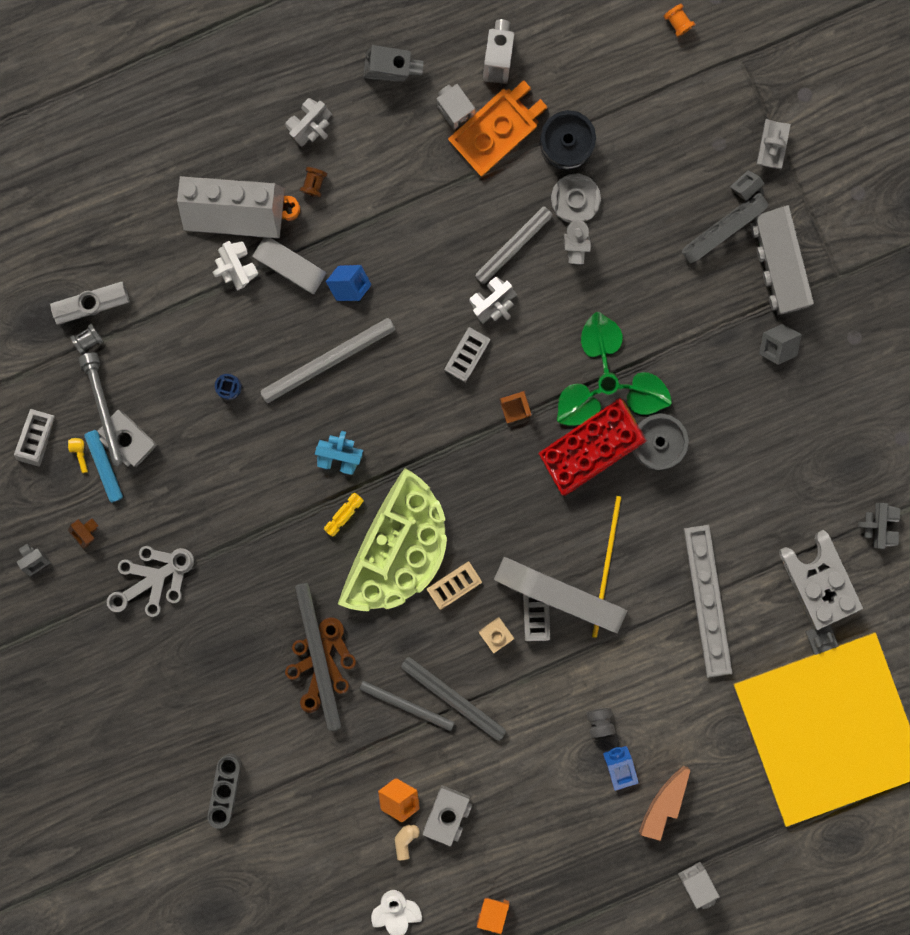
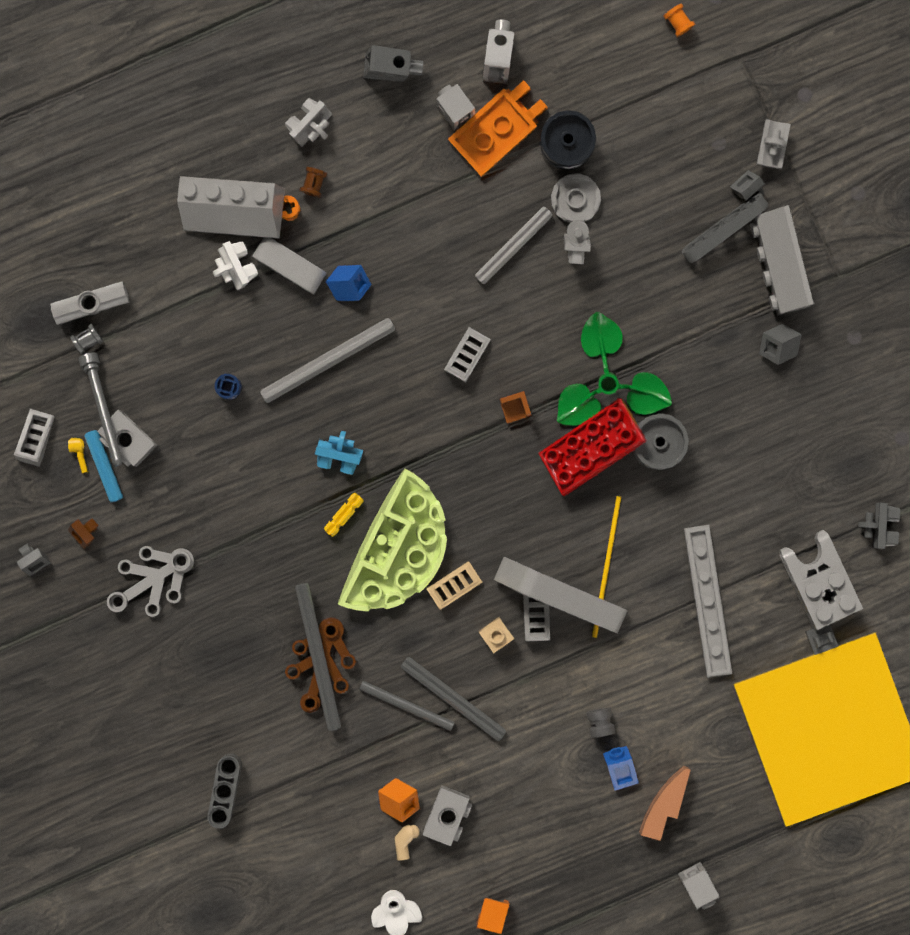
light grey hips [469,277,517,324] -> none

